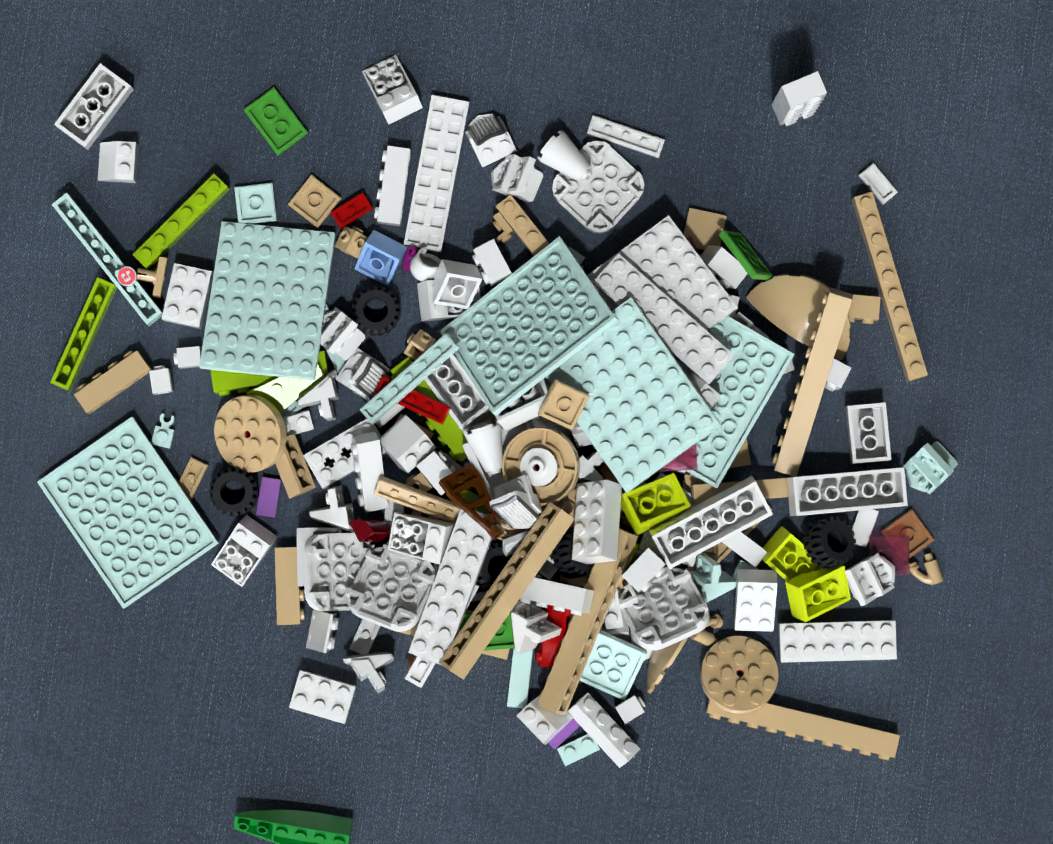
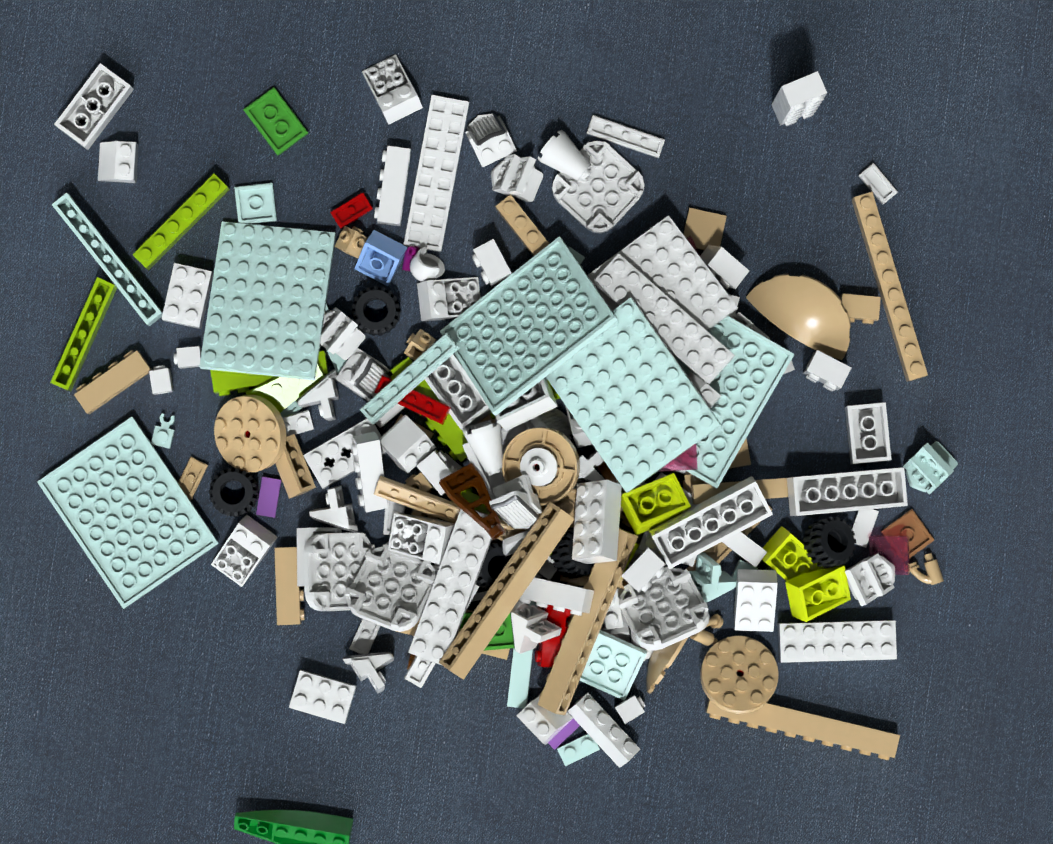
coral tile [117,266,137,286] -> none
tan tile [137,257,168,299] -> none
tan tile [288,175,342,228] -> none
white slope [306,610,339,653] -> none
dark red brick [349,519,391,542] -> none
white slope [433,259,482,309] -> none
tan bracket [492,212,513,243] -> none
tan tile [537,379,590,430] -> none
bright green tile [719,230,772,280] -> none
tan brick [773,288,853,477] -> none

